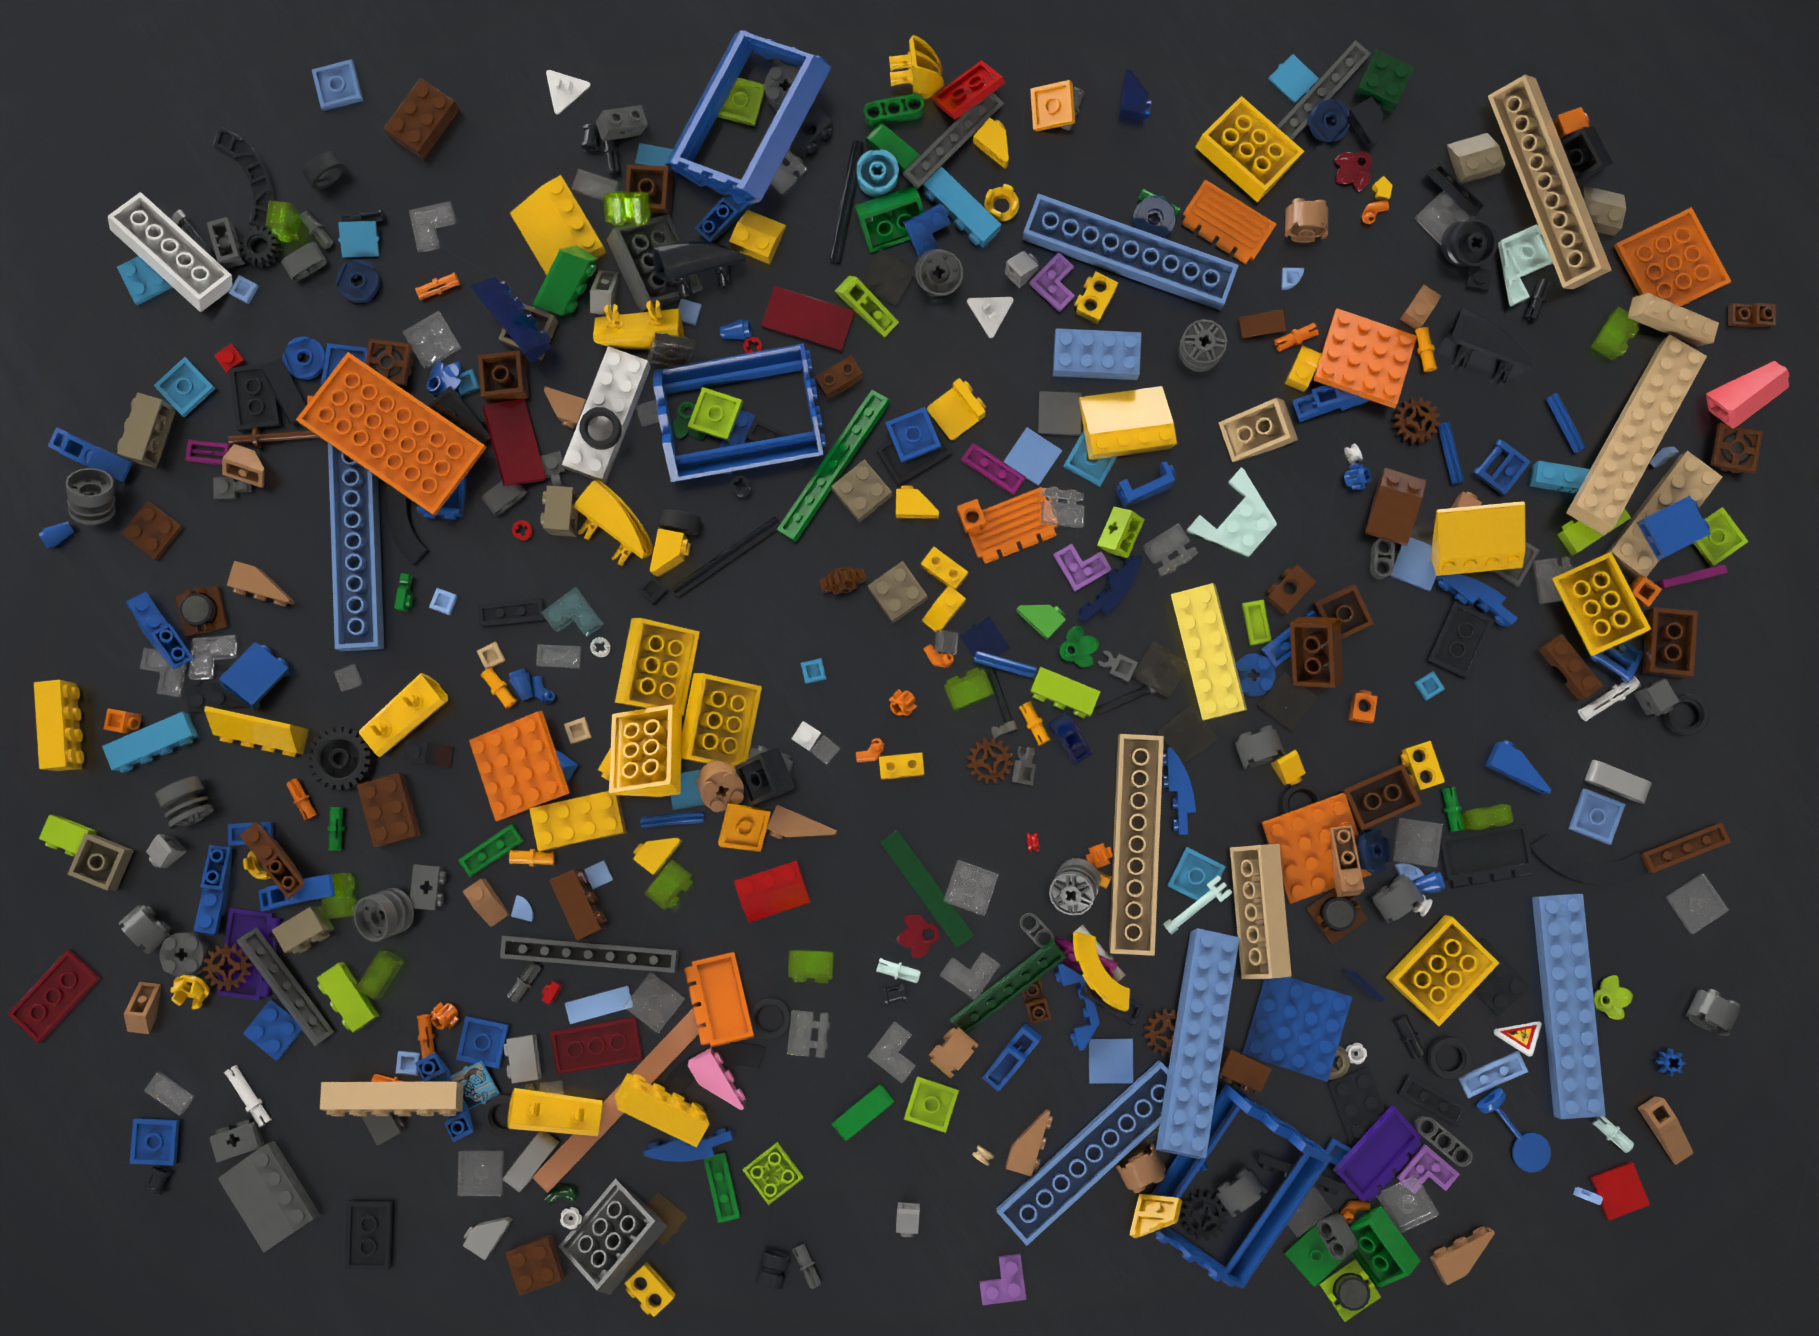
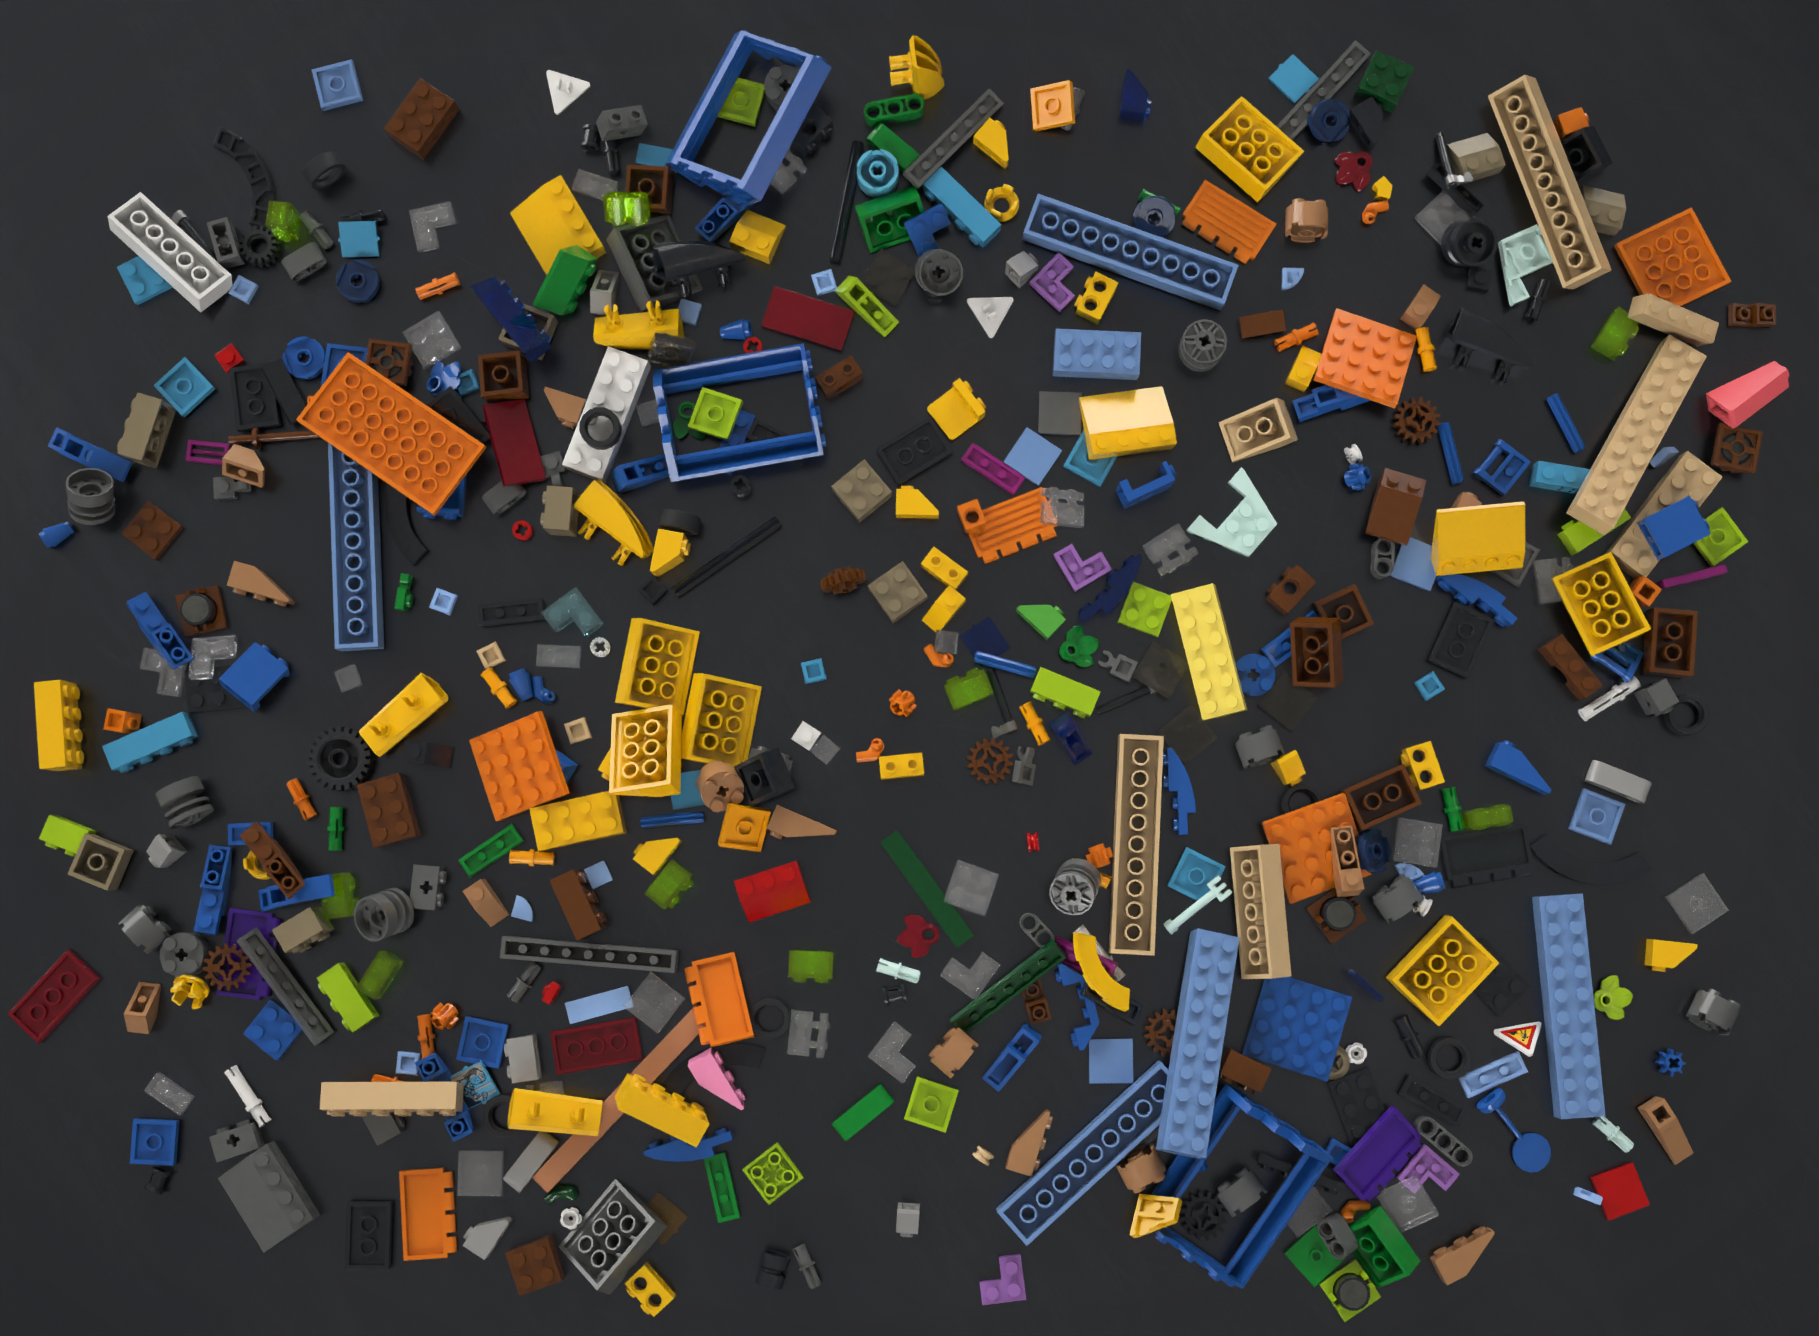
yellow slope [204,706,309,757] -> none
green plate [777,390,890,542] -> none
blue plate [885,407,941,463] -> none
red plate [932,60,1005,120] -> none
lime brick [1097,507,1145,558] -> none
lime tile [1242,600,1272,646] -> none
orange brick [1348,690,1378,724] -> none
reddish brown plate [1641,822,1731,874] -> none
none -> orange hinge [399,1167,457,1261]
none -> blue slope [610,454,670,494]
none -> light blue tile [811,269,837,296]
none -> lime plate [1117,582,1172,637]
none -> black piece [1435,132,1473,189]
none -> yellow slope [1645,939,1698,972]

